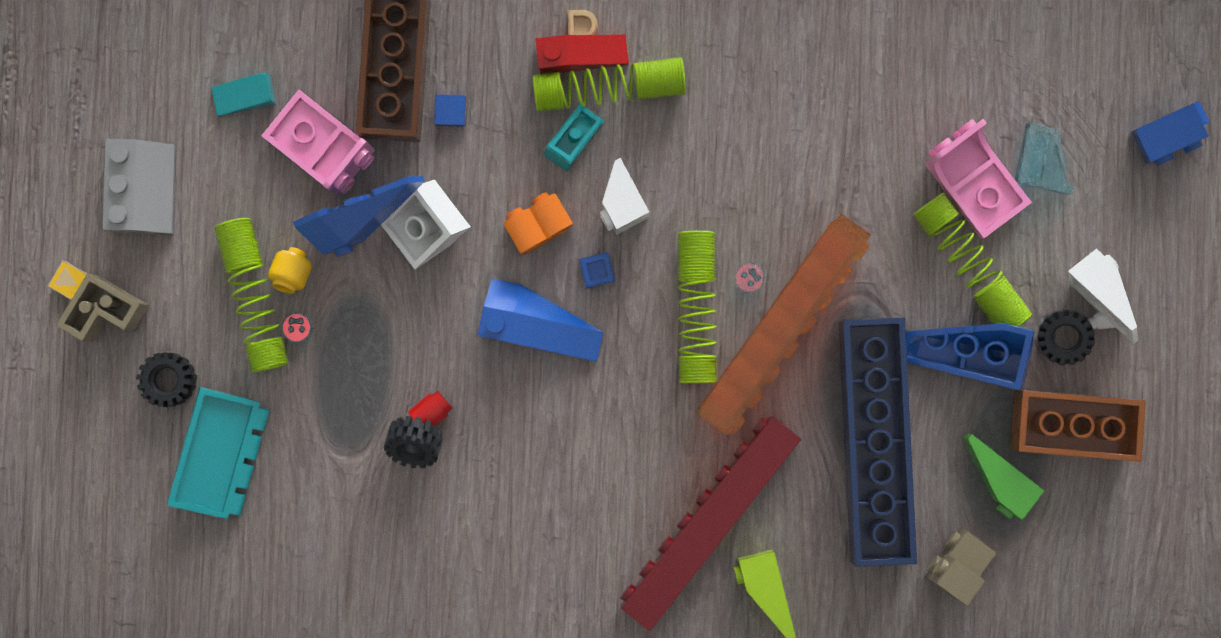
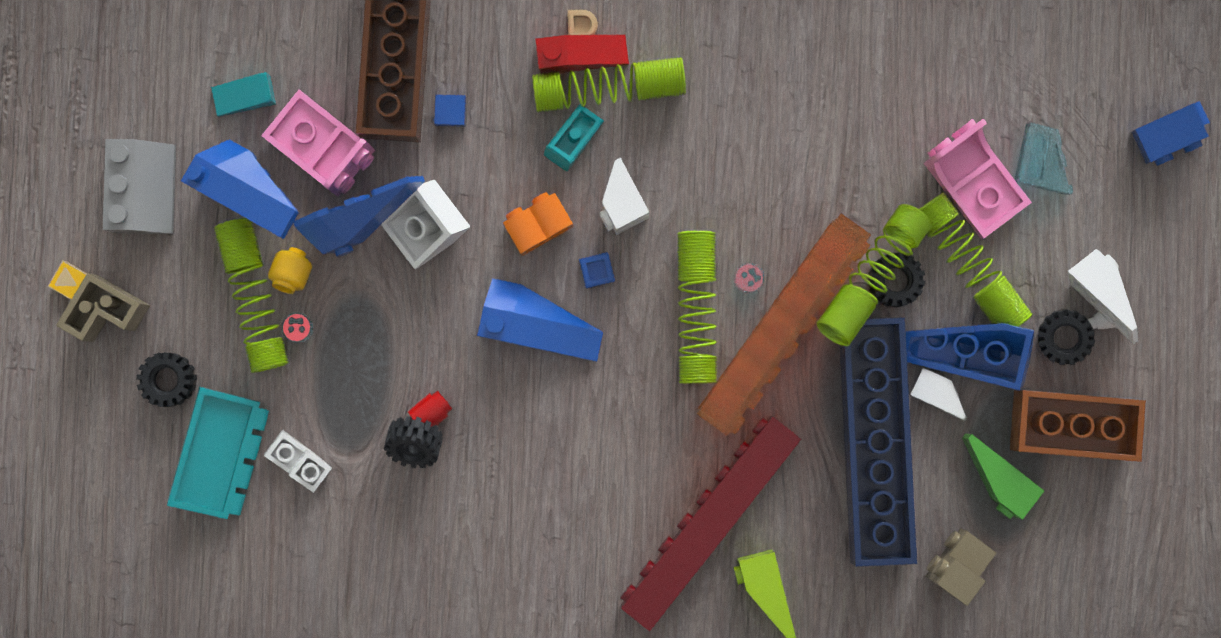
none -> blue wedge [181,140,299,239]
none -> white slope [264,430,332,493]
none -> lime piece [816,204,932,346]
none -> black tyre [867,252,925,307]
none -> white slope [910,368,967,421]

